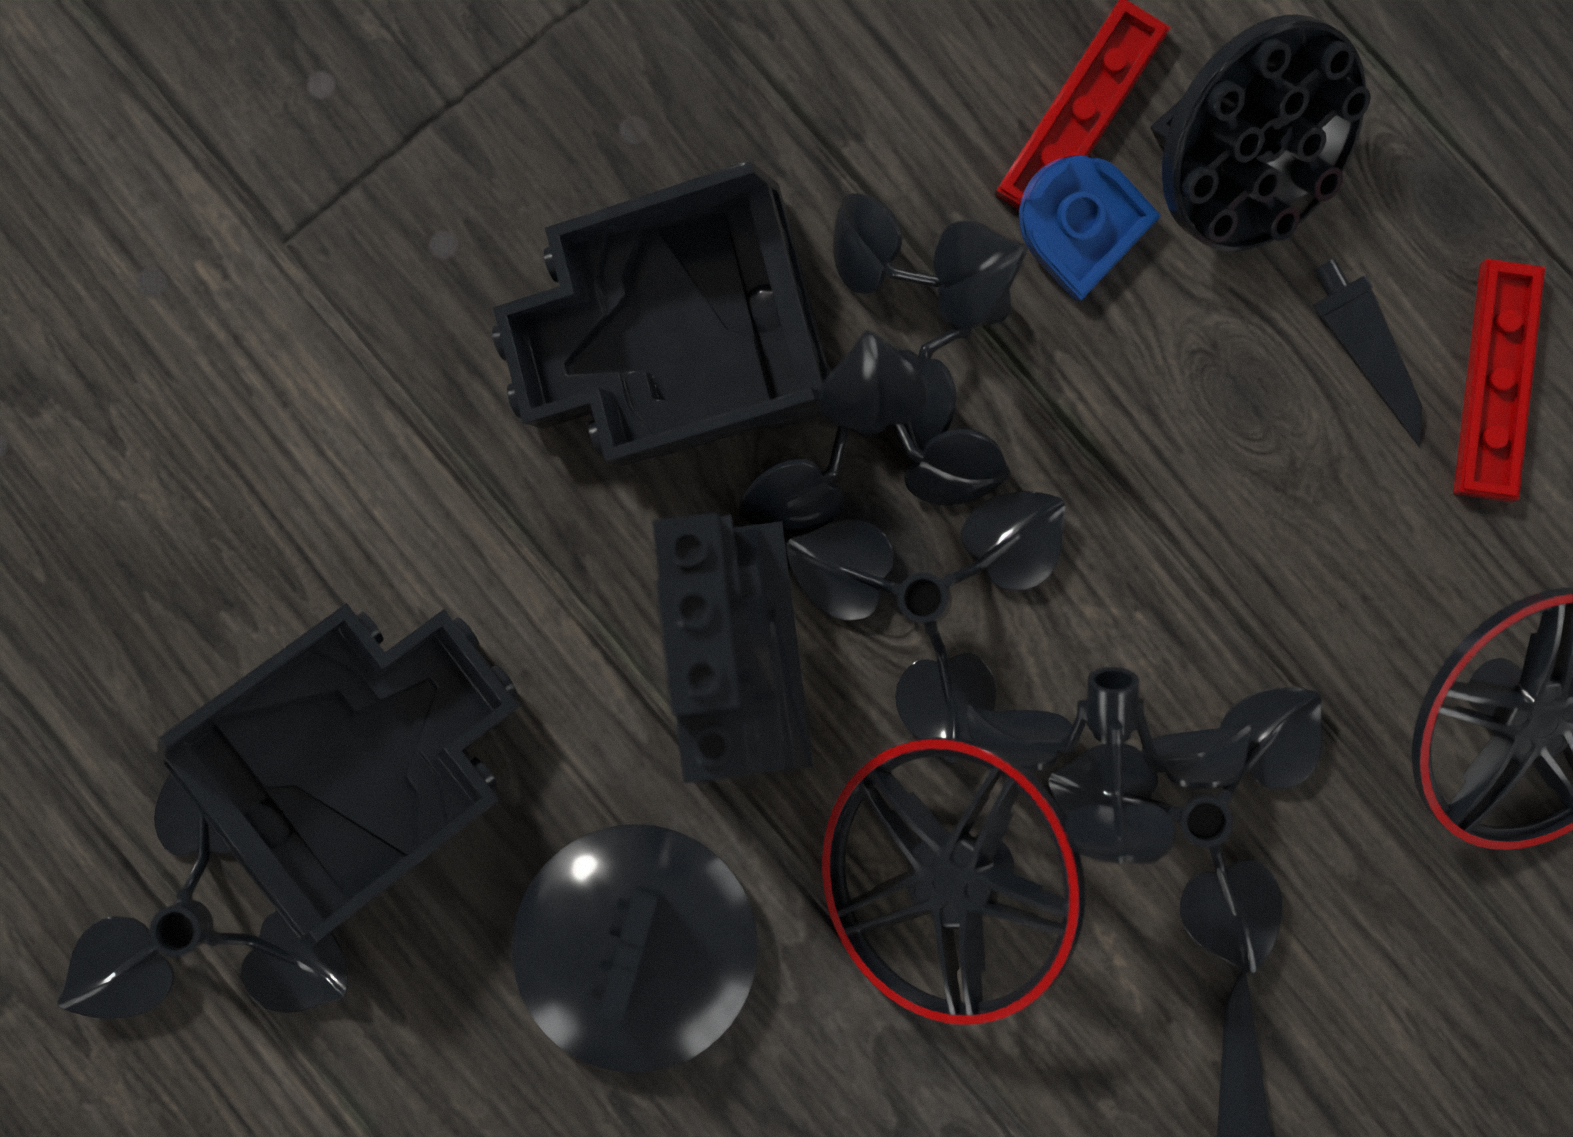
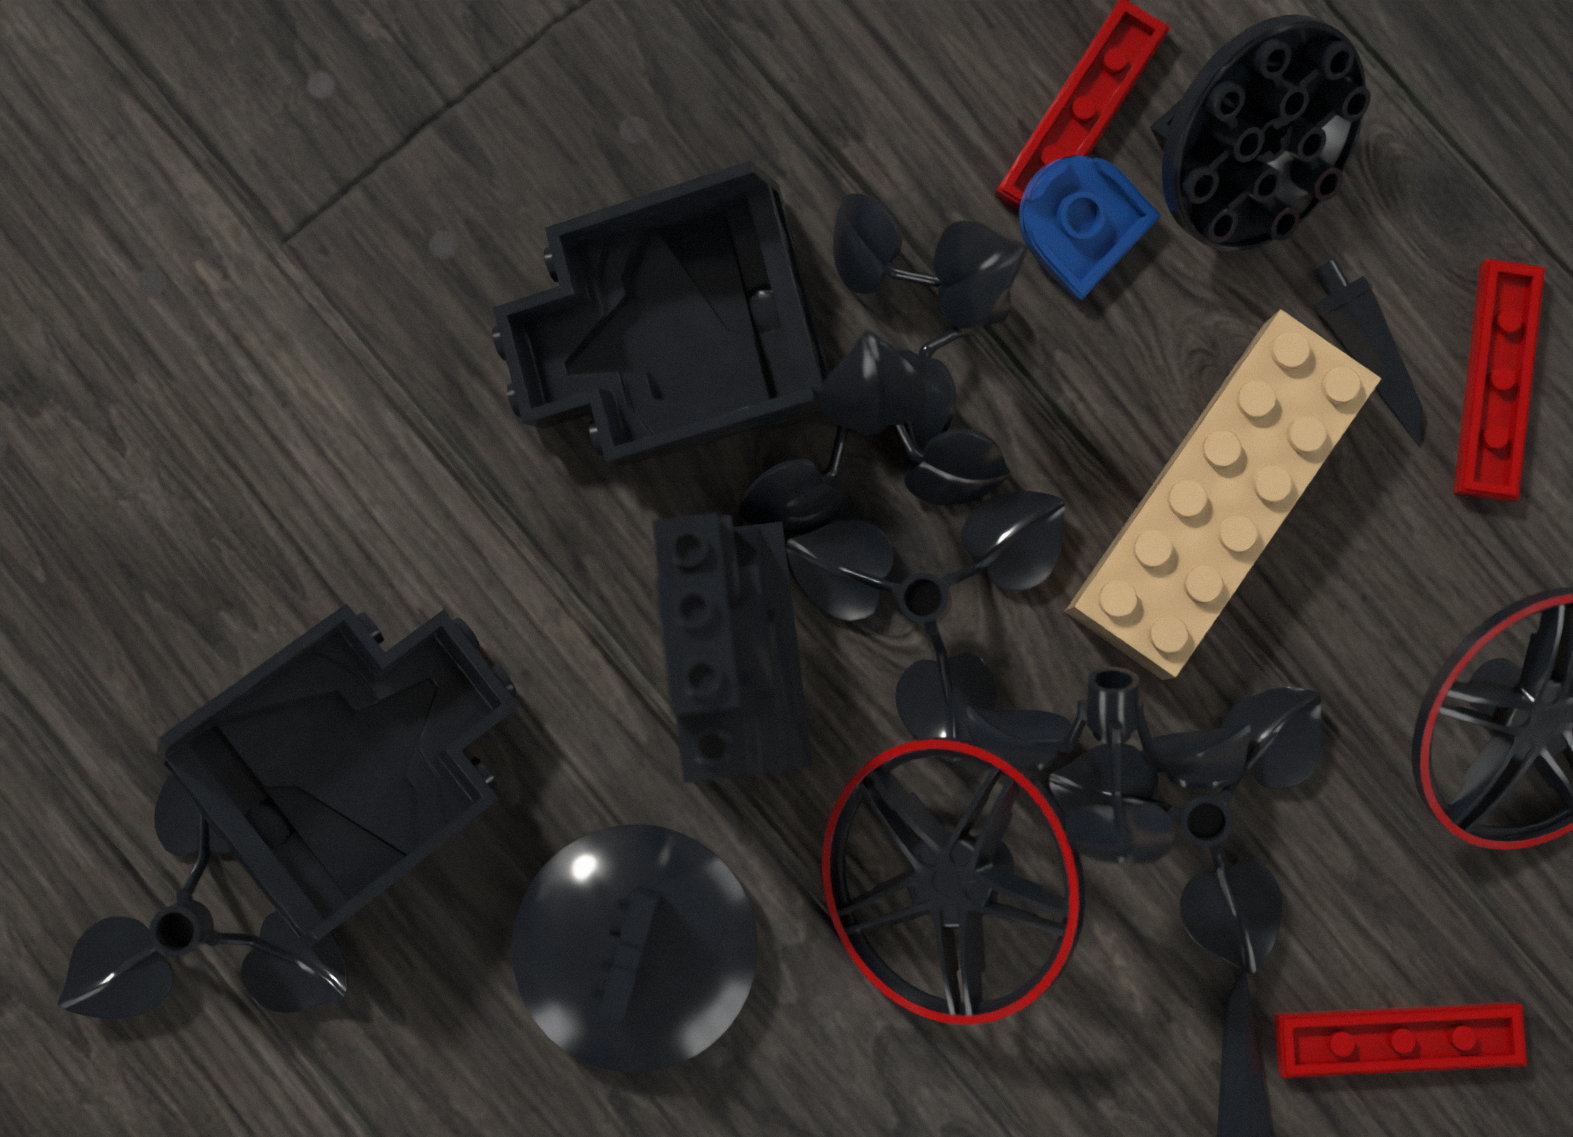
none -> tan brick [1064,309,1381,680]
none -> red tile [1274,1002,1527,1078]

